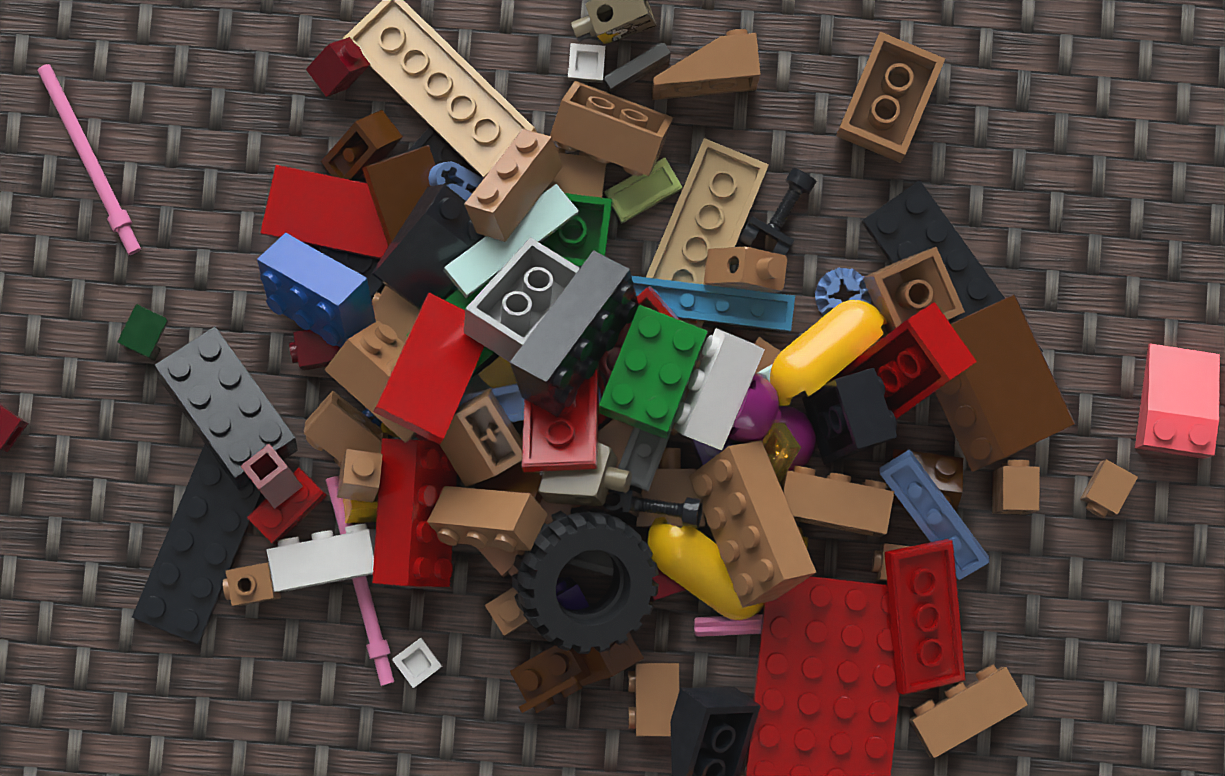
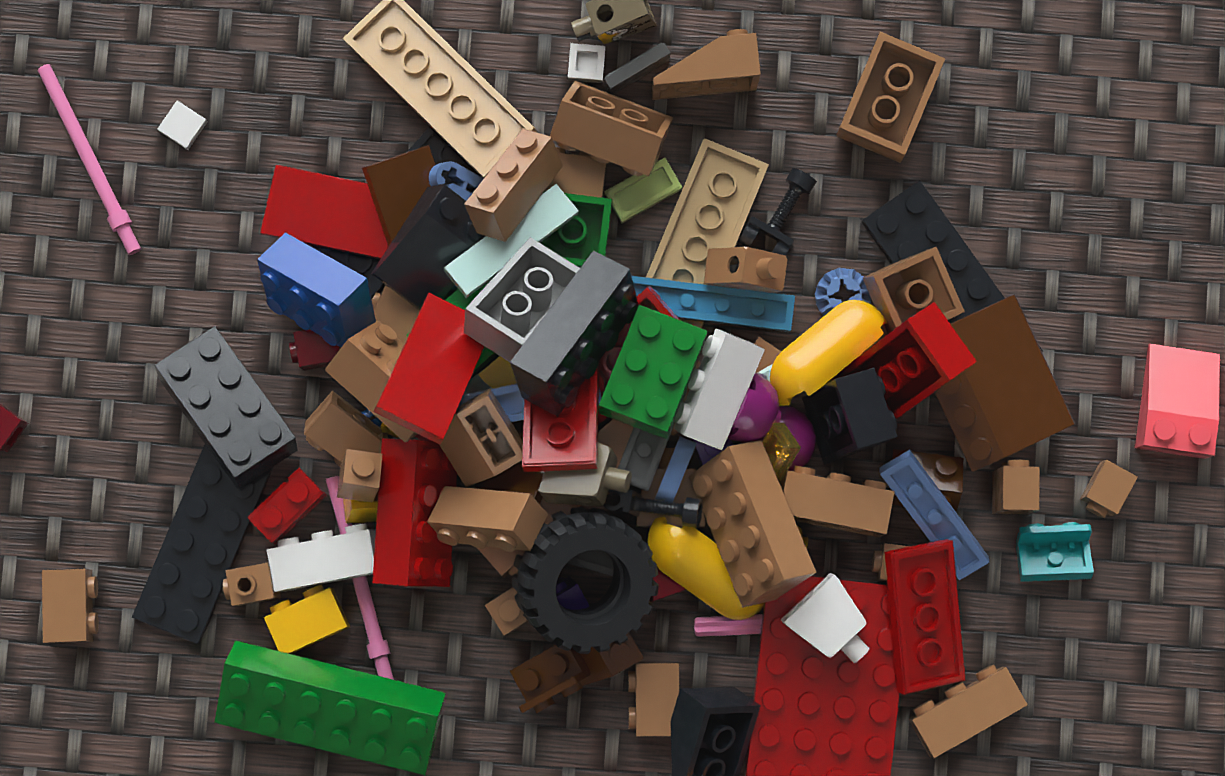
dark green panel [117,304,168,361] -> none
brick [241,444,303,509] -> none
dark red brick [306,37,371,97] -> none
reddish brown slope [321,110,403,181] -> none
white plate [392,638,443,688] -> none
none -> medium nougat brick [42,569,99,643]
none -> white tile [157,101,208,150]
none -> green brick [214,641,446,775]
none -> yellow brick [264,584,350,654]
none -> medium blue beam [655,436,697,503]
none -> white torso [781,573,870,663]
none -> teal bracket [1015,522,1094,582]

